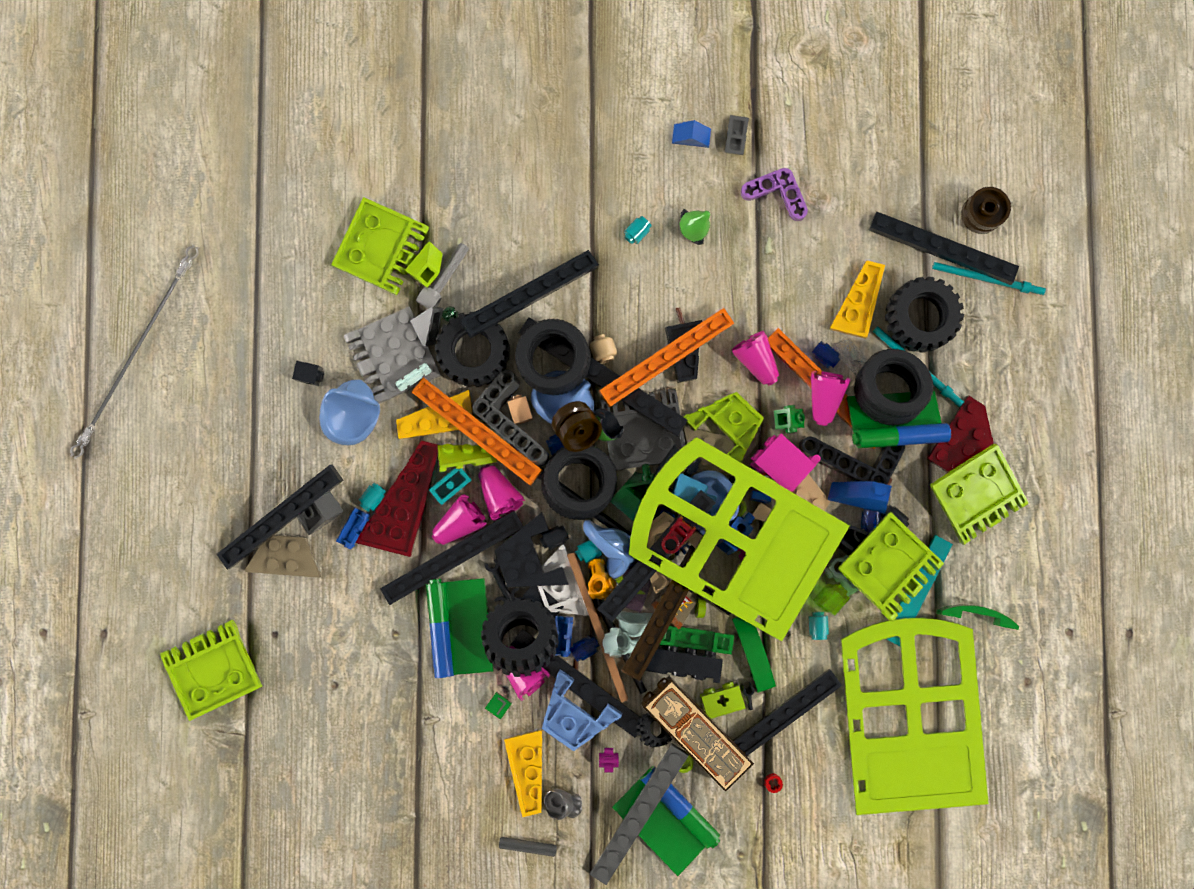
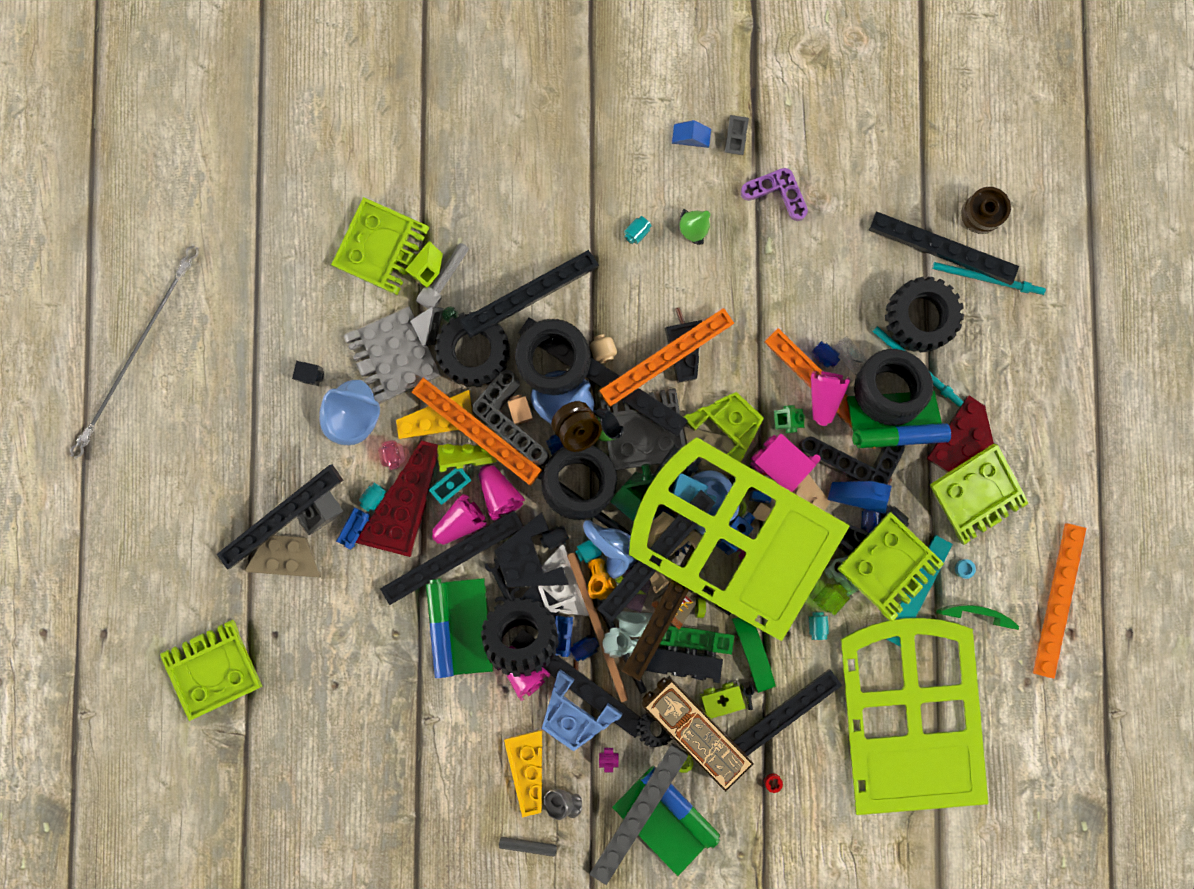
light aqua axle [395,363,431,391] -> none
green tile [485,692,512,720] -> none
dark red piece [661,516,696,554] -> none
dark pink cone [732,331,779,386] -> none
yellow wing [829,260,885,339] -> none
none -> clear pink head [378,440,405,470]
none -> medium azure tile [955,559,976,579]
none -> orange plate [1033,523,1087,679]

